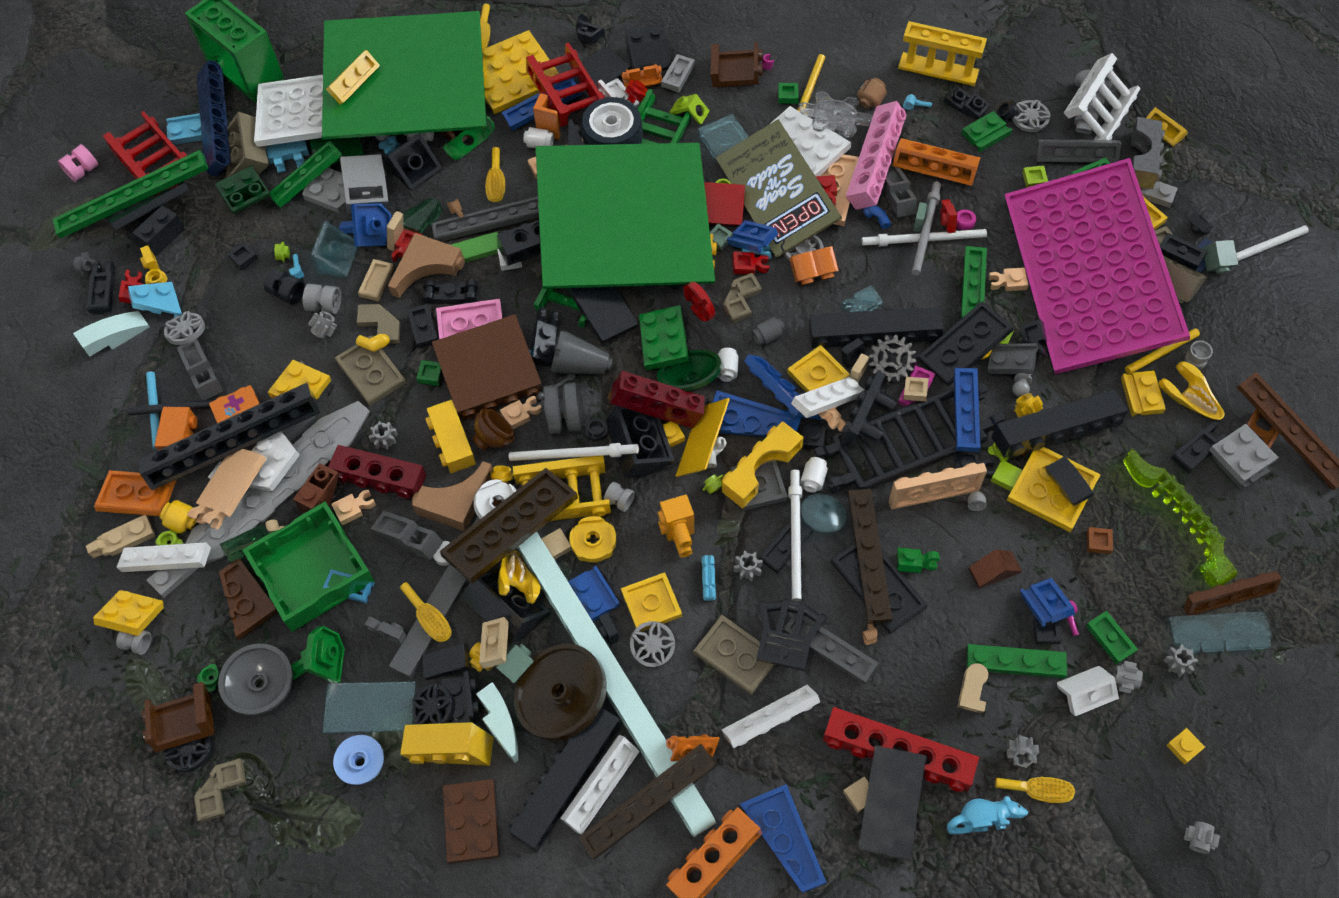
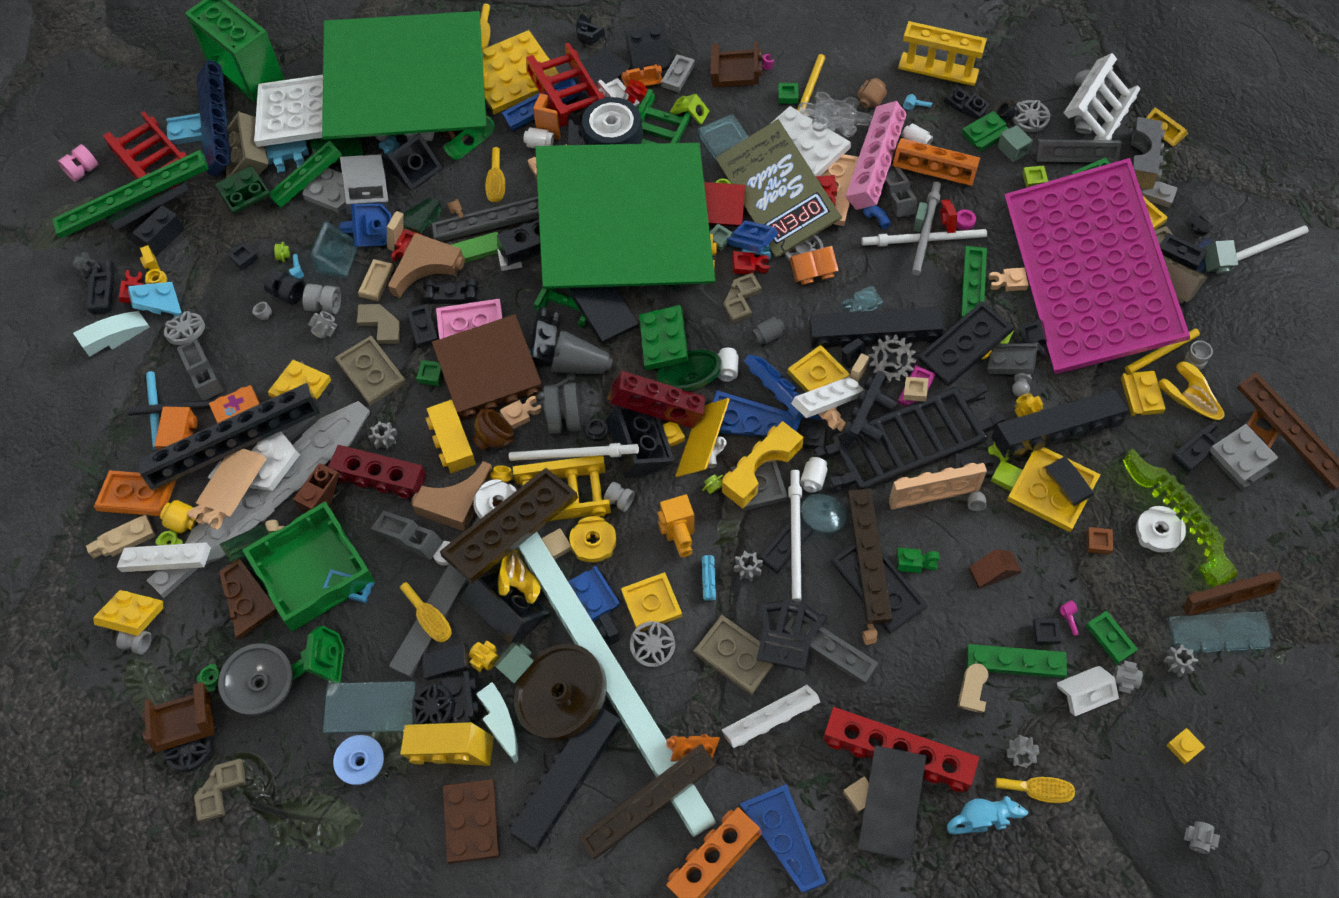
yellow plate [326,50,380,104] -> none
light nougat plate [331,490,376,526] -> none
yellow arm [356,334,390,352] -> none
dark grey plate [364,616,406,646] -> none
tan plate [479,617,509,668] -> none
white plate [560,735,640,835] -> none
red tile [683,281,715,322] -> none
blue plate [954,368,981,452] -> none
blue plate [1020,578,1075,627] -> none
none -> light grey hinge [252,302,272,321]
none -> white brick [901,123,933,145]
none -> sand green brick [998,125,1033,162]
none -> white plate [1136,506,1186,552]

